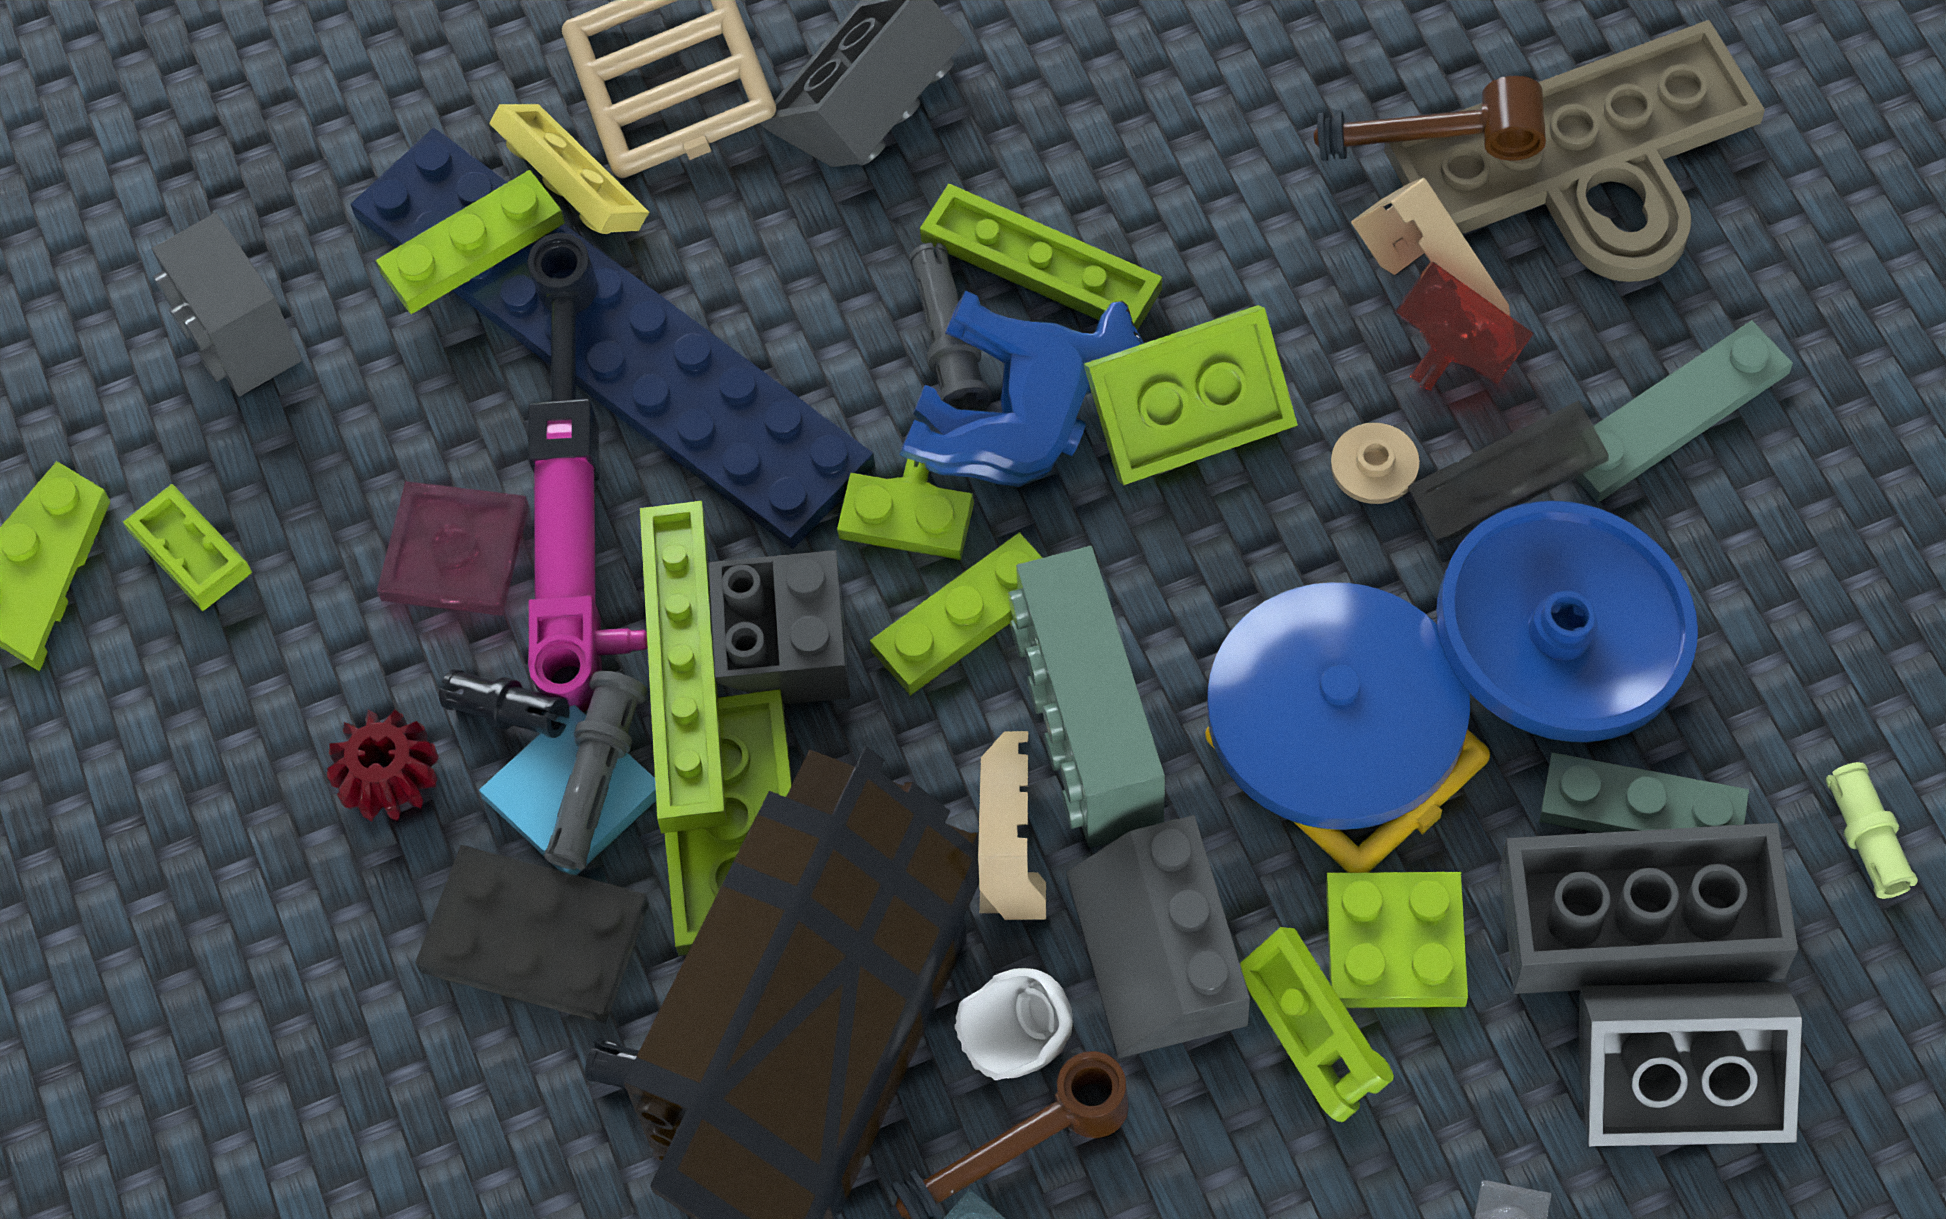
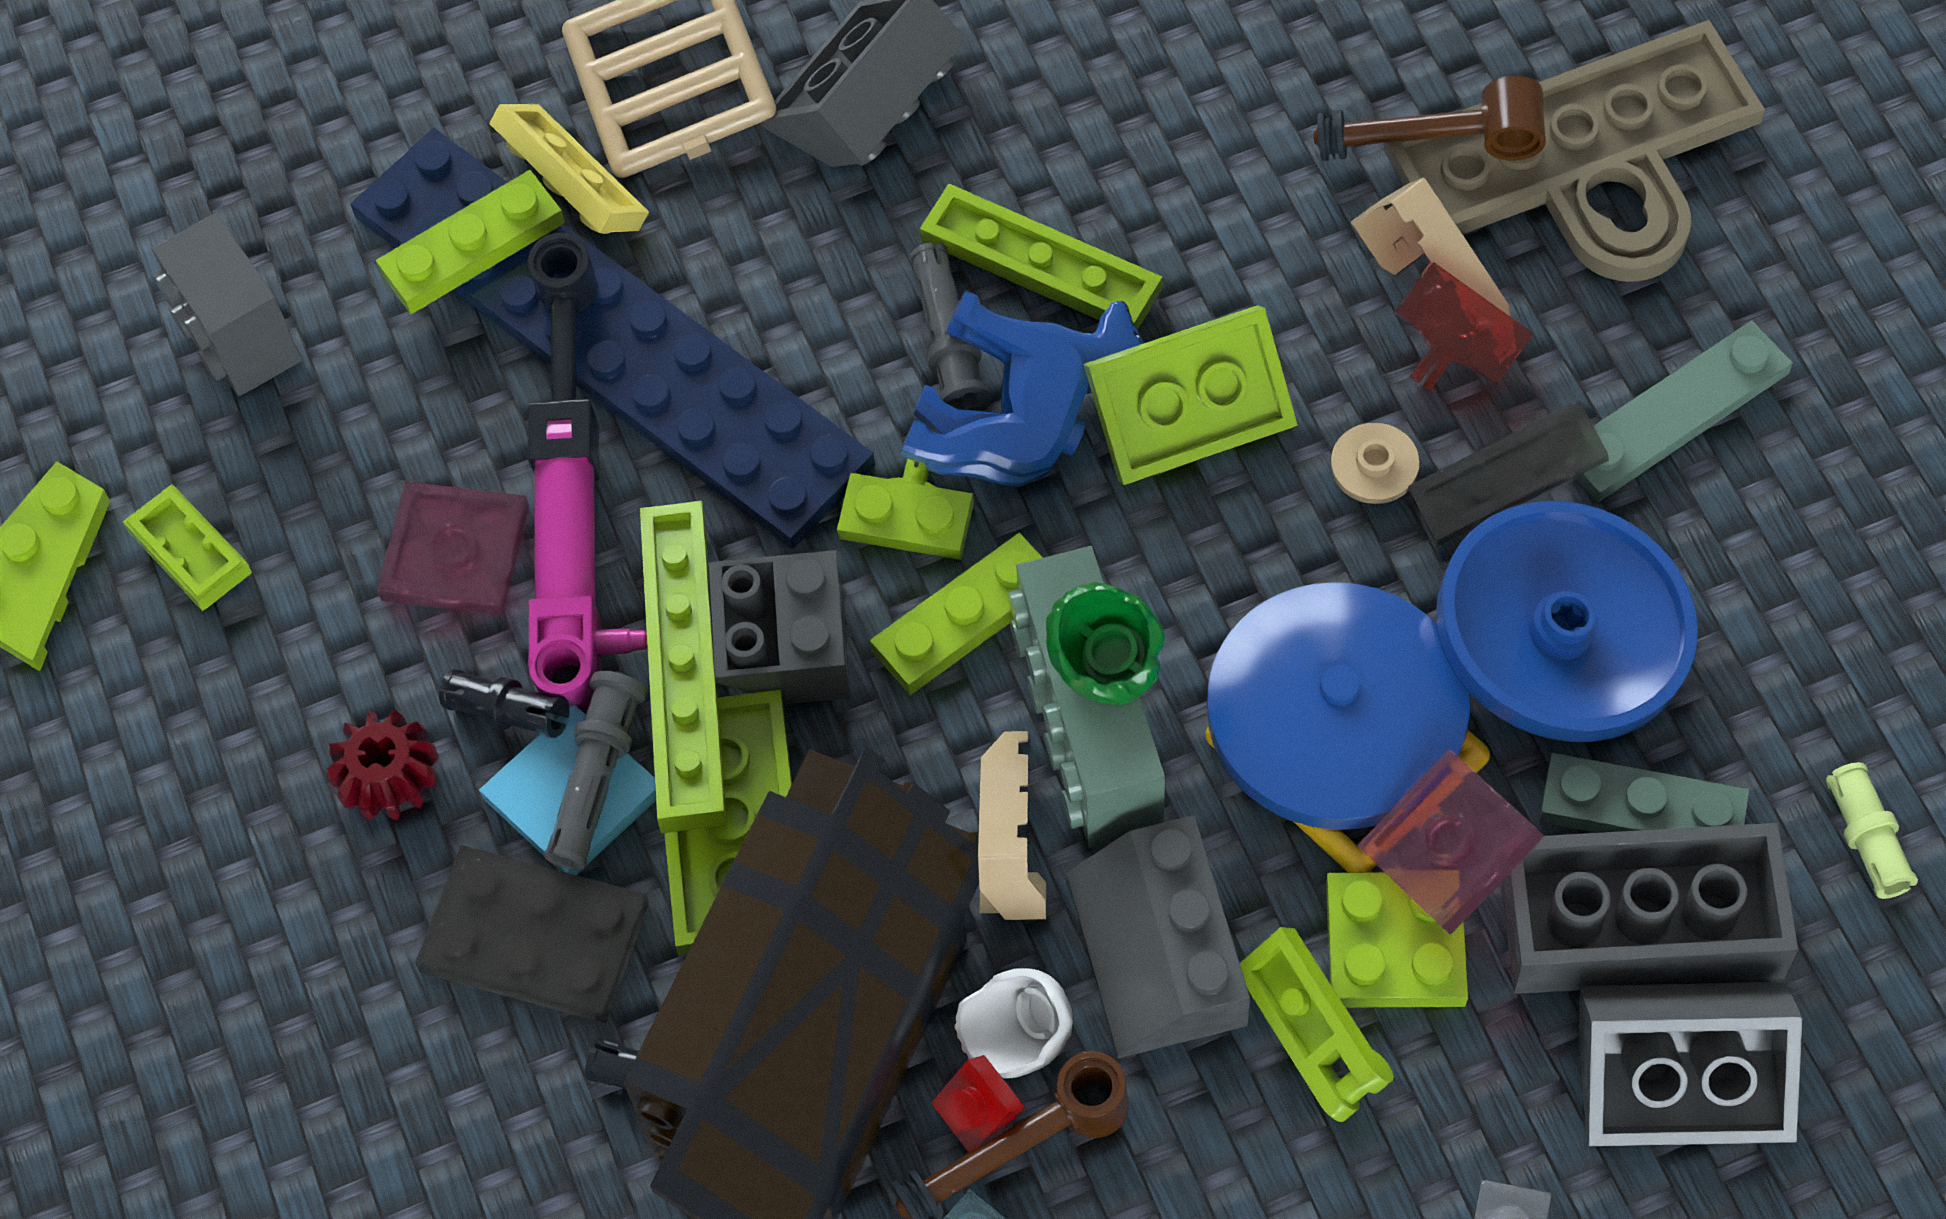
none -> red plate [931,1055,1025,1153]
none -> green hair [1046,582,1165,705]
none -> clear pink tile [1357,749,1544,935]

